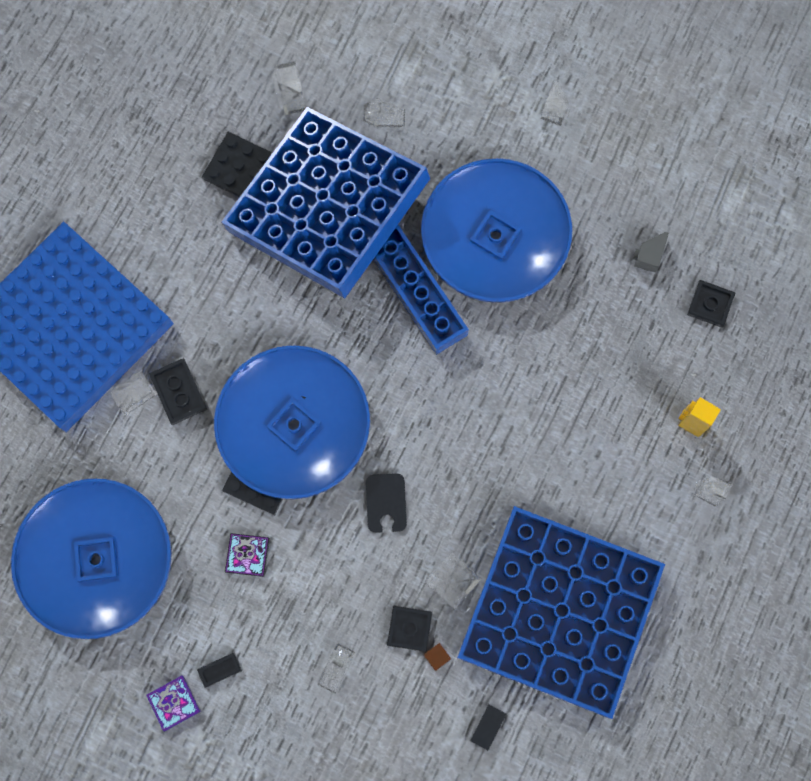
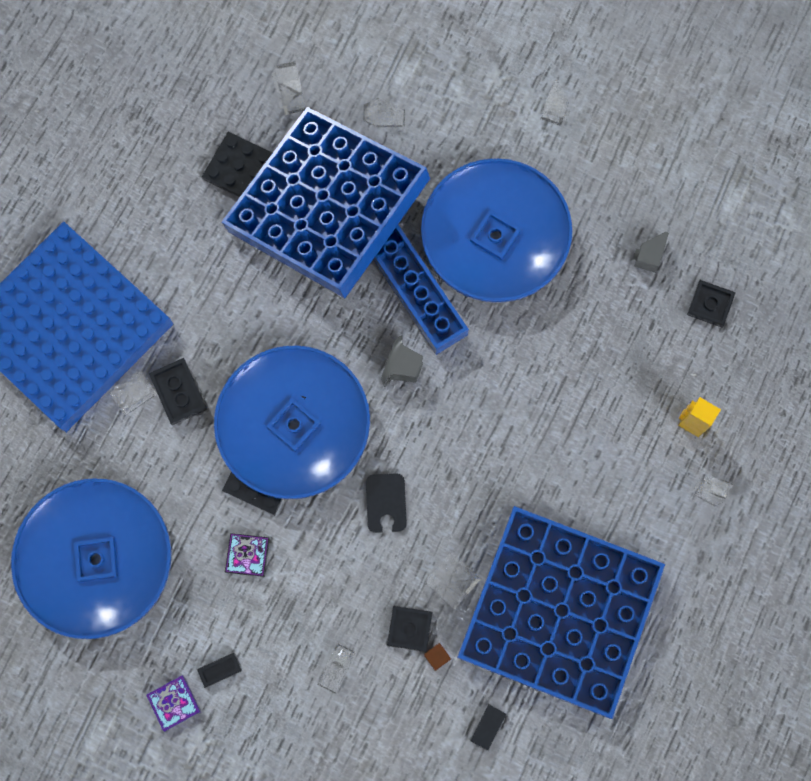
none -> dark grey piece [381,335,423,387]

